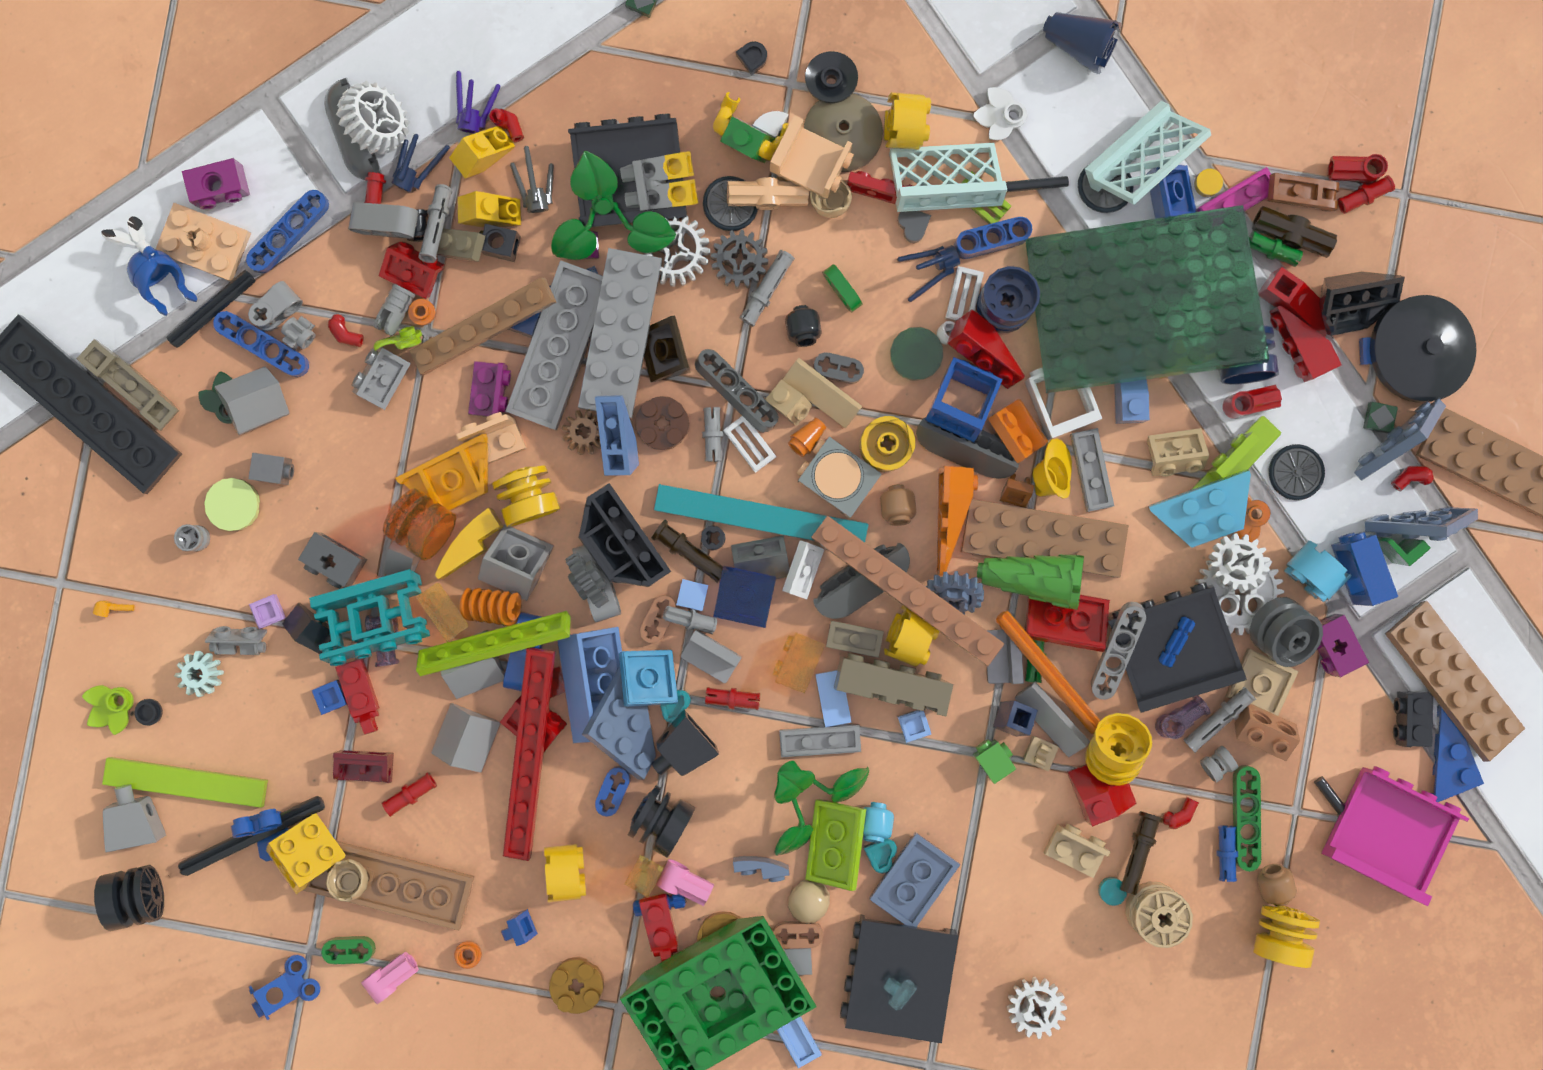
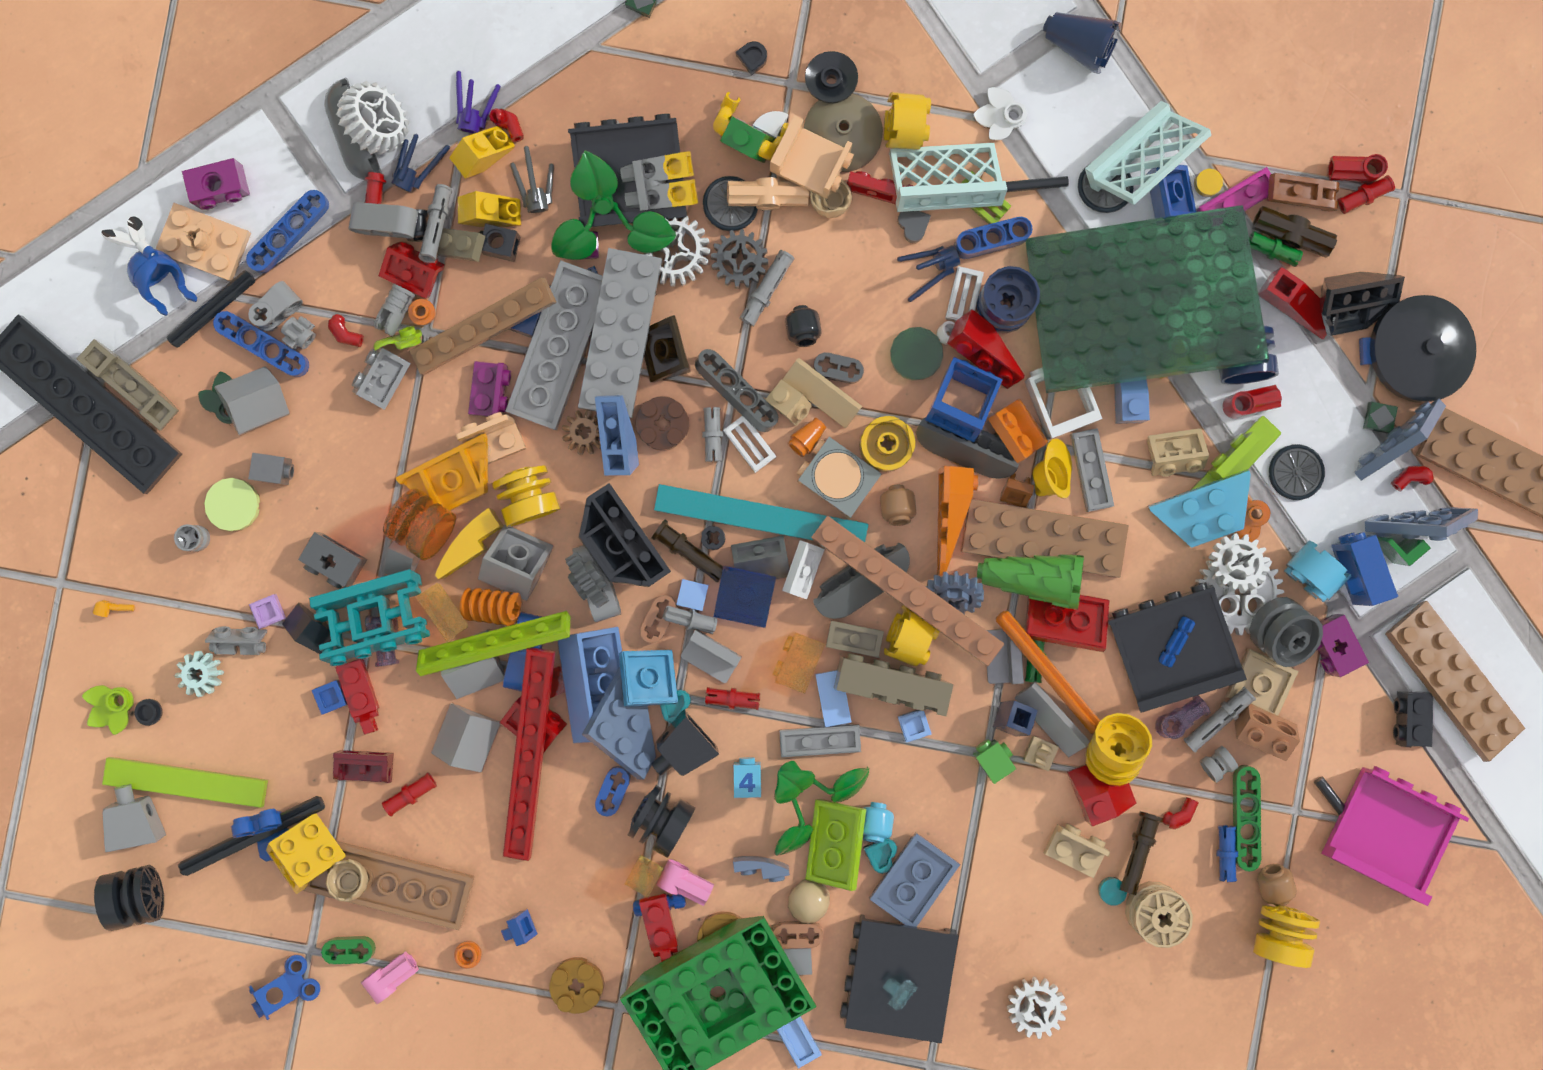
yellow brick [544,844,586,902] -> none
green beam [822,264,863,313] -> none
light grey beam [1091,602,1146,700] -> none
red slope [1269,305,1342,382] -> none
blue wing [1431,705,1484,802] -> none
none -> medium azure brick [733,757,761,798]

